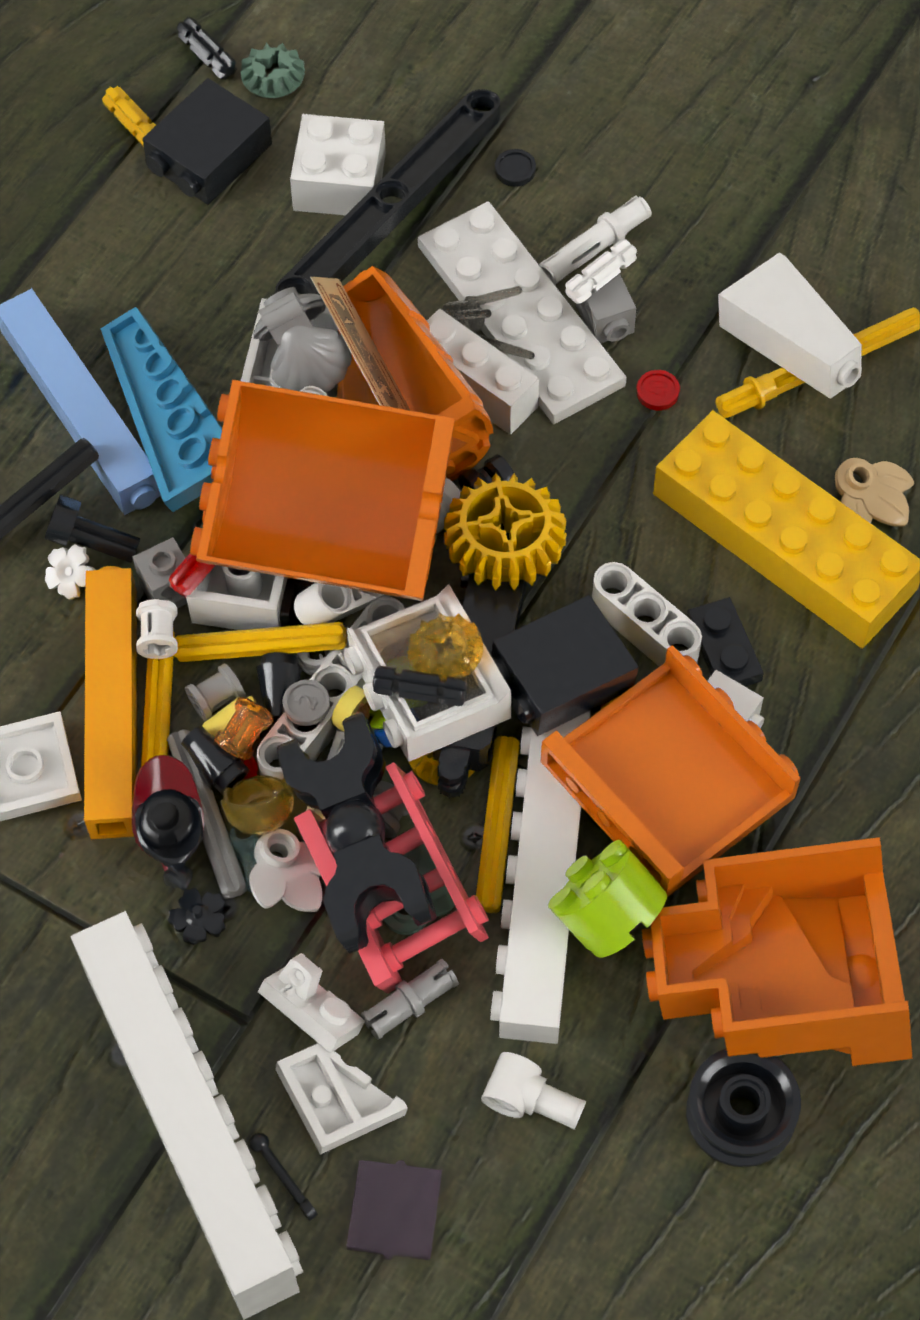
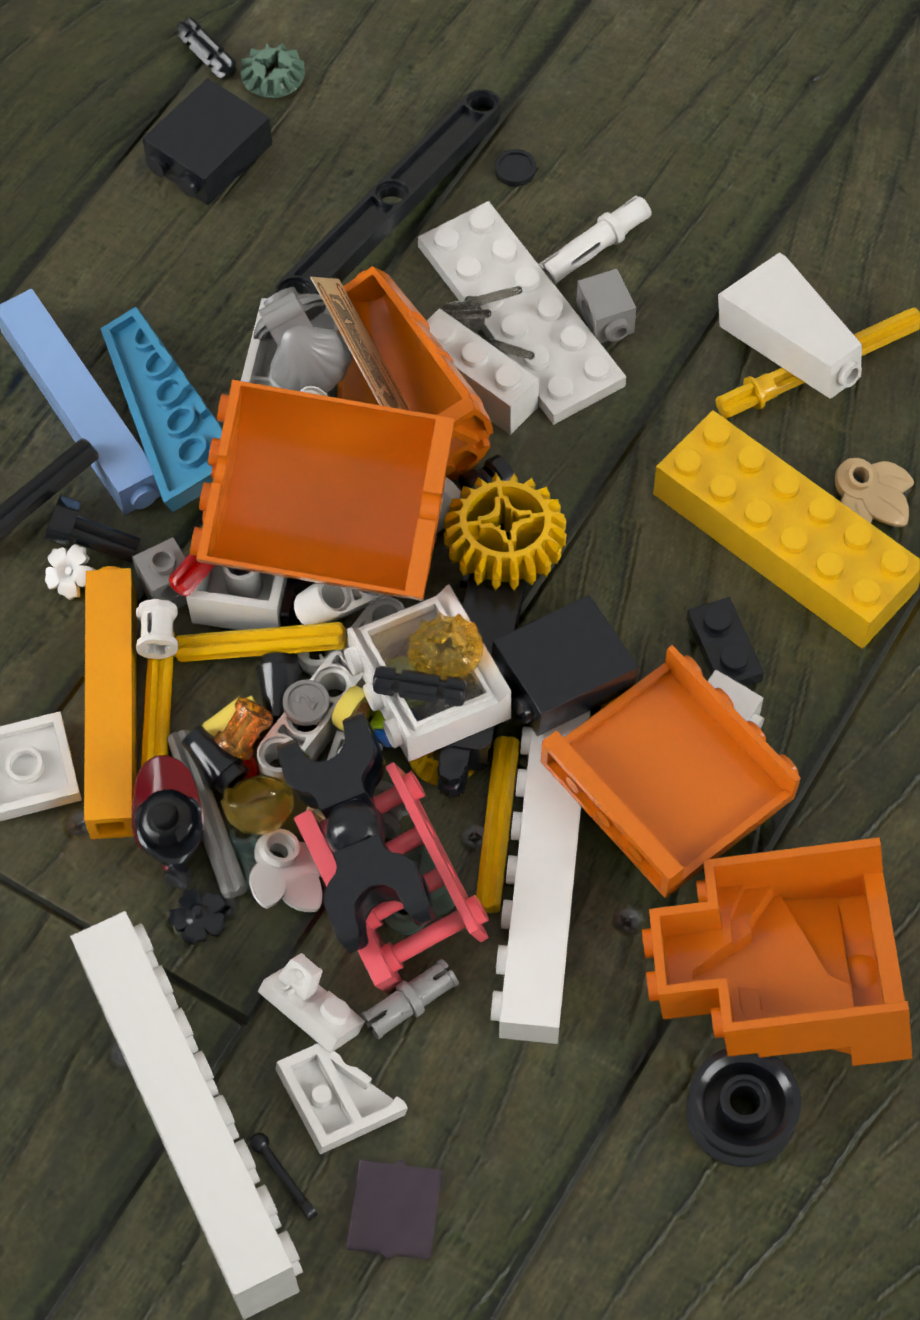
yellow axle [102,86,156,147] -> none
light grey bush [185,663,246,721] -> none
white brick [290,114,386,215] -> none
white pin [481,1052,587,1130] -> none
lime brick [548,840,667,958] -> none
white axle [565,239,637,304] -> none
white beam [592,562,702,666] -> none
red piece [636,370,680,411] -> none

